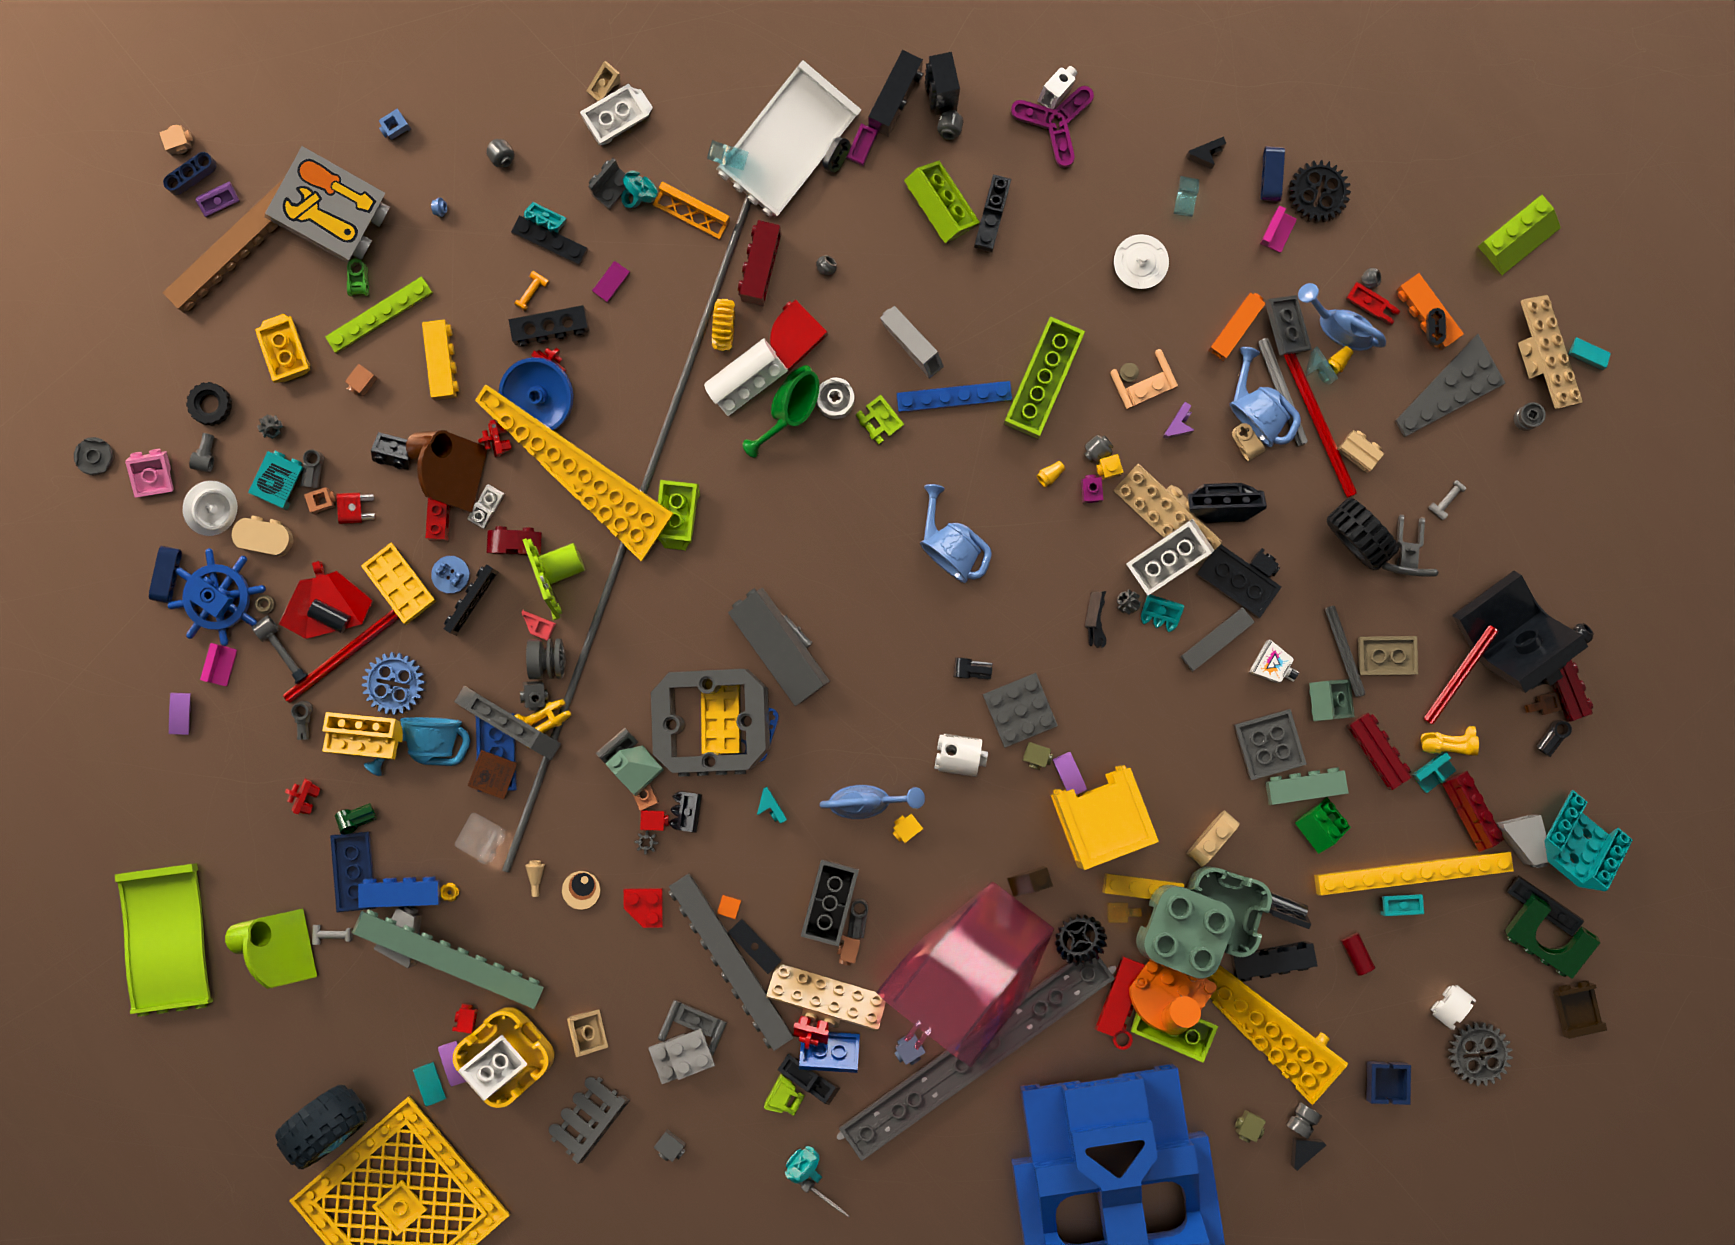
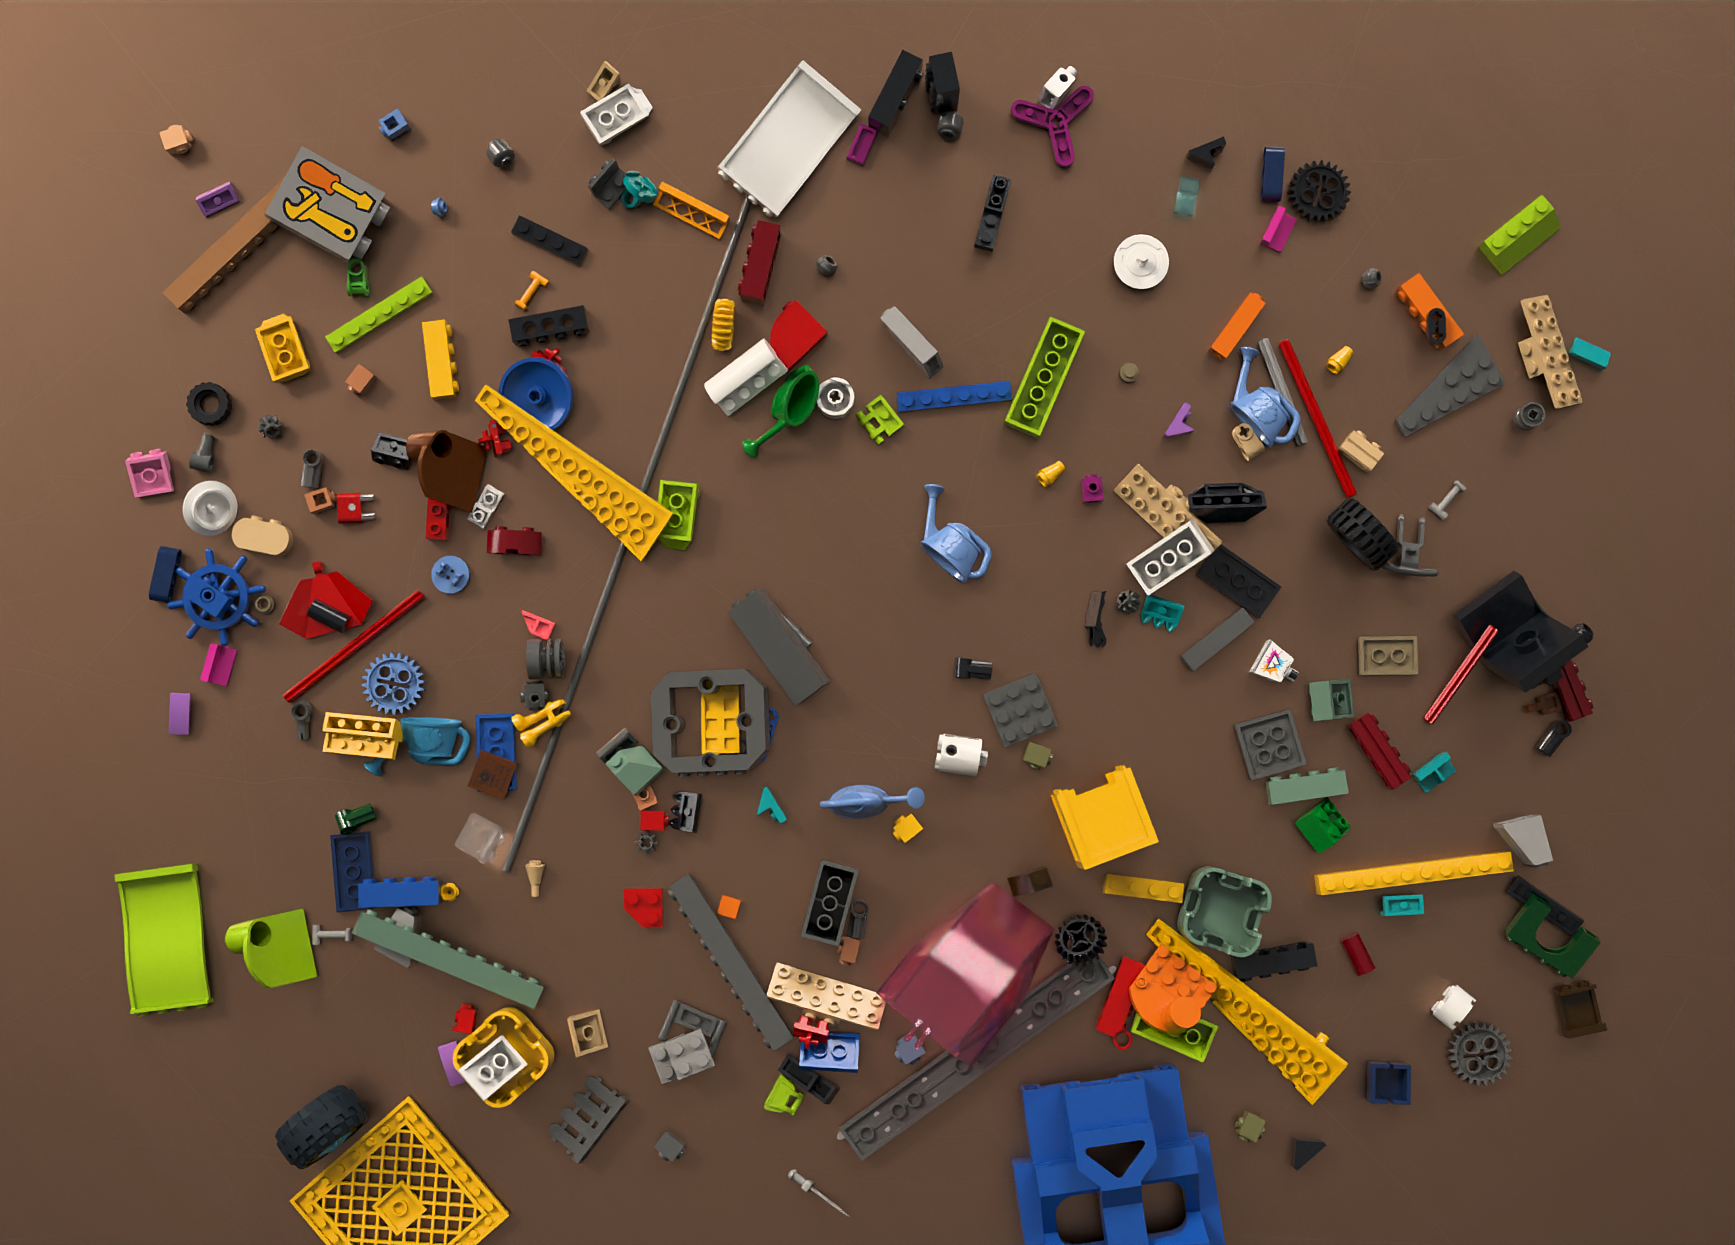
dark grey tile [74,437,113,476] -> none
dark blue beam [163,152,217,195] -> none
teal panel [248,450,304,510] -> none
dark grey piece [251,615,308,684] -> none
red hips [285,778,320,815] -> none
yellow plate [361,542,436,625] -> none
teal slope [413,1062,447,1107] -> none
black plate [444,564,499,636] -> none
dark grey slope [454,685,561,760] -> none
lime piece [523,538,585,621] -> none
teal plate [524,202,567,232] -> none
tile [562,871,601,910] -> none
magenta tile [592,261,630,303] -> none
clear light blue slope [707,140,749,170] -> none
black tile [728,919,782,974] -> none
teal tile [785,1146,822,1184] -> none
black beam [823,137,851,172] -> none
lime slope [904,160,980,243] -> none
medium lavender slope [1052,752,1087,794] -> none
dark grey head [1084,435,1114,463] -> none
yellow brick [1096,454,1123,480] -> none
clear yellow plate [1108,903,1142,923] -> none
light nougat plate [1110,349,1178,409] -> none
sand green piece [1136,885,1235,978] -> none
tan brick [1187,810,1240,867] -> none
black brick [1249,548,1280,577] -> none
dark grey tile [1265,295,1312,356] -> none
black piece [1269,892,1311,929] -> none
dark grey wheel [1286,1102,1322,1139] -> none
medium blue piece [1298,283,1386,351] -> none
clear light blue slope [1305,346,1338,385] -> none
dark grey axle [1325,606,1365,697] -> none
red hinge [1346,282,1400,325] -> none
yellow piece [1420,726,1479,756] -> none
dark red brick [1442,771,1504,852] -> none
teal slope [1544,790,1633,891] -> none

